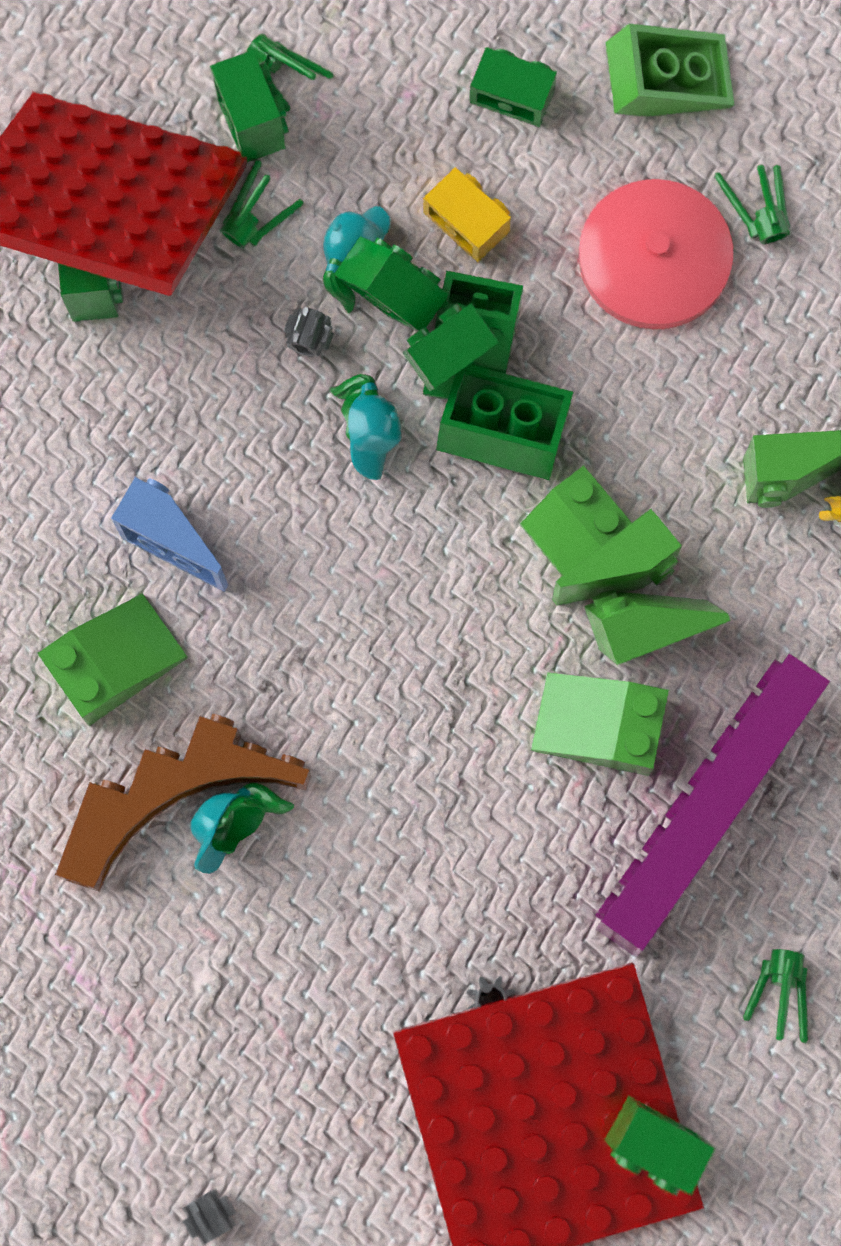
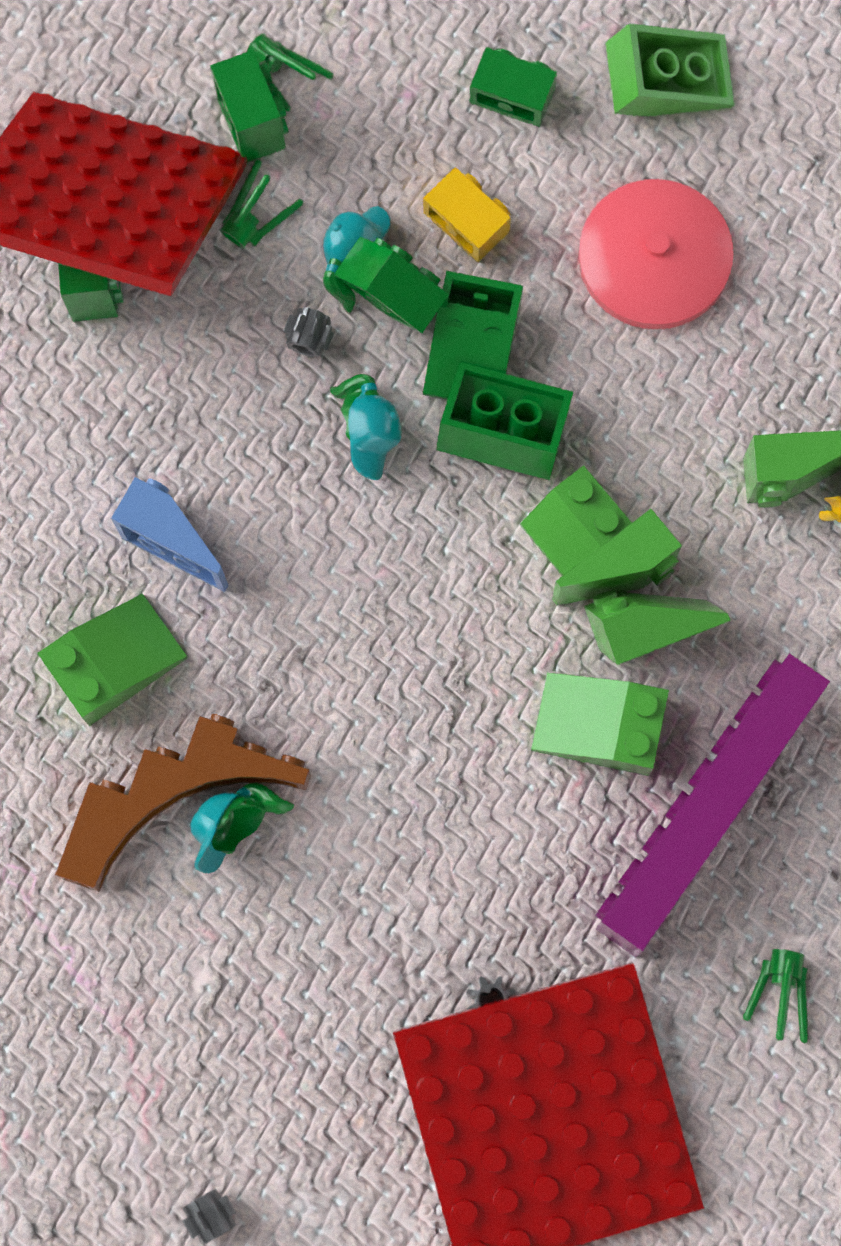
green brick [402,303,499,391] -> none
green brick [605,1095,716,1196] -> none
green plant [714,164,791,245] -> none

